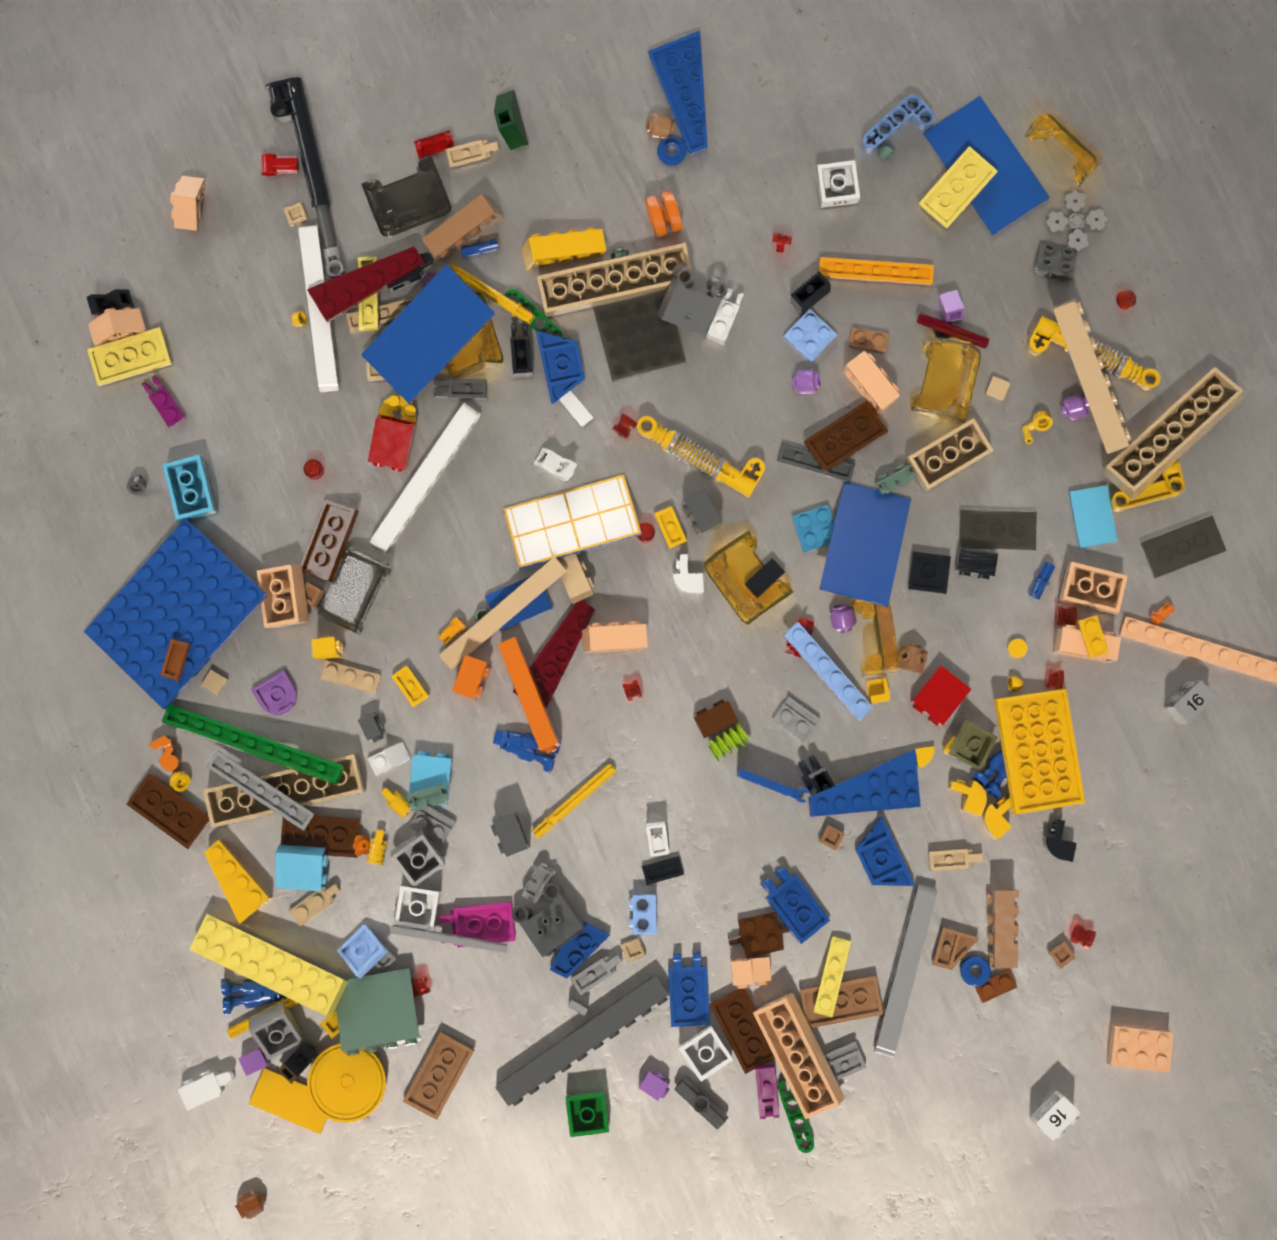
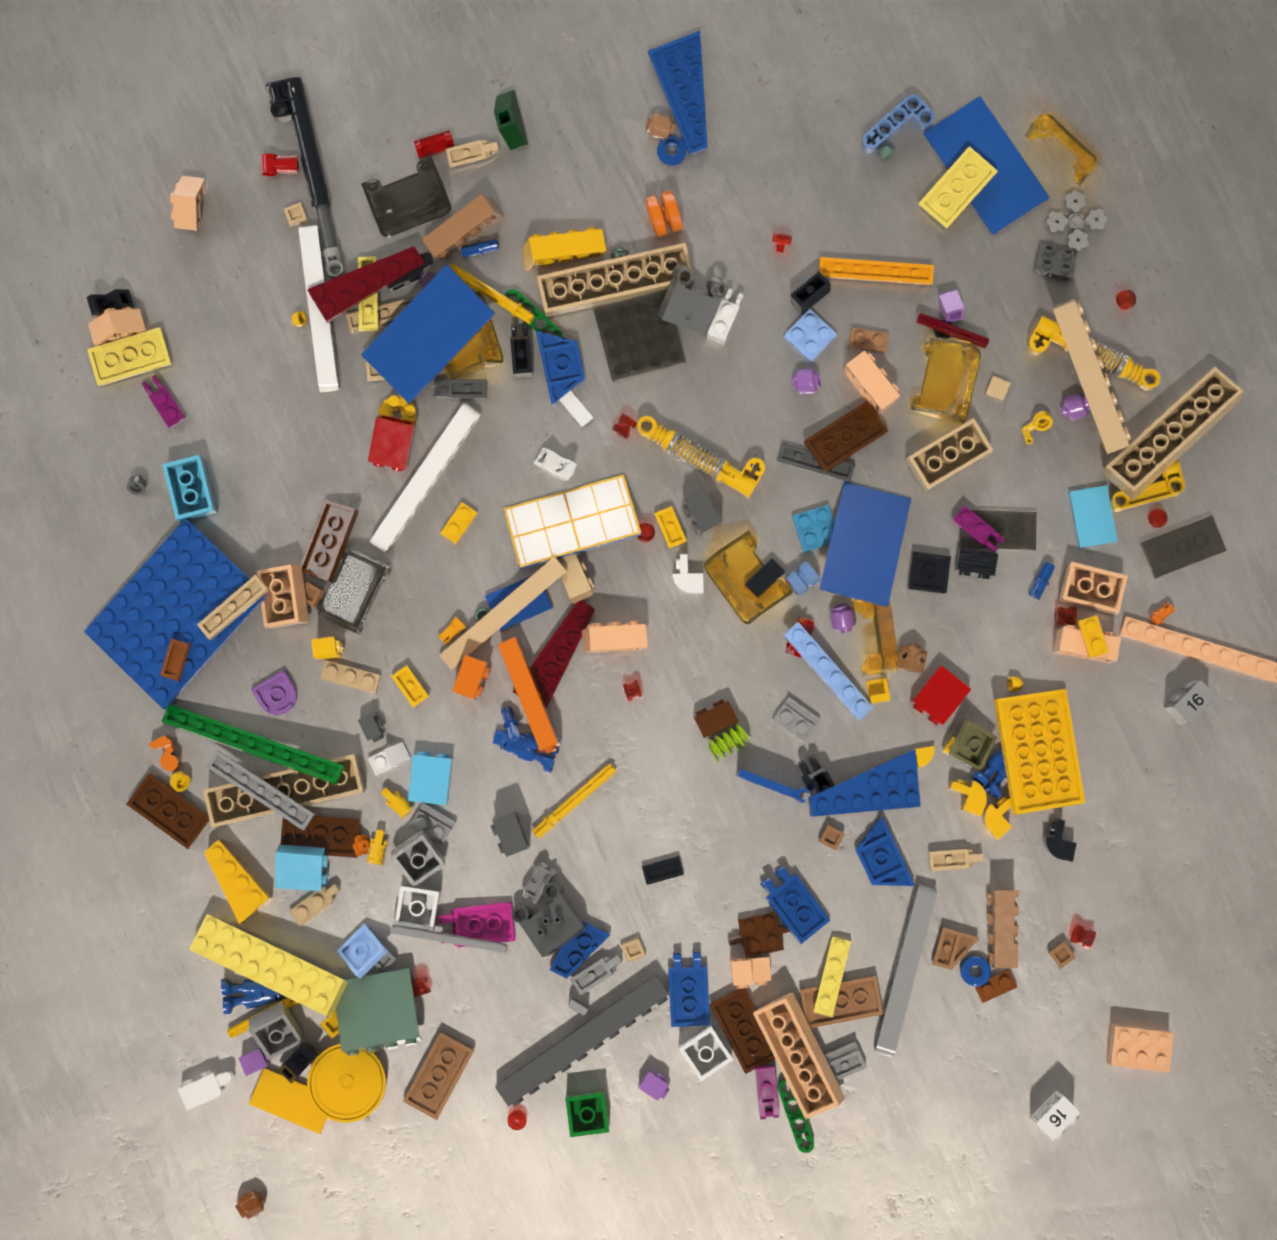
tan tile [201,669,228,696] -> none
clear red wheel [303,459,324,480] -> none
sand green hinge [406,784,449,812] -> none
light blue brick [629,894,657,935] -> none
white slope [646,822,669,857] -> none
dark grey piece [674,1077,728,1130] -> none
white brick [816,160,860,208] -> none
sand green hinge [874,463,916,495] -> none
yellow tile [1007,639,1028,658] -> none
clear red wheel [1045,669,1064,689] -> none
none -> tan plate [197,575,269,640]
none -> yellow plate [440,502,478,545]
none -> blue axle [501,707,520,742]
none -> clear red tile [507,1110,527,1130]
none -> medium blue wheel [785,561,821,597]
none -> magenta hinge [952,505,1005,553]
none -> clear red plate [1148,509,1168,528]

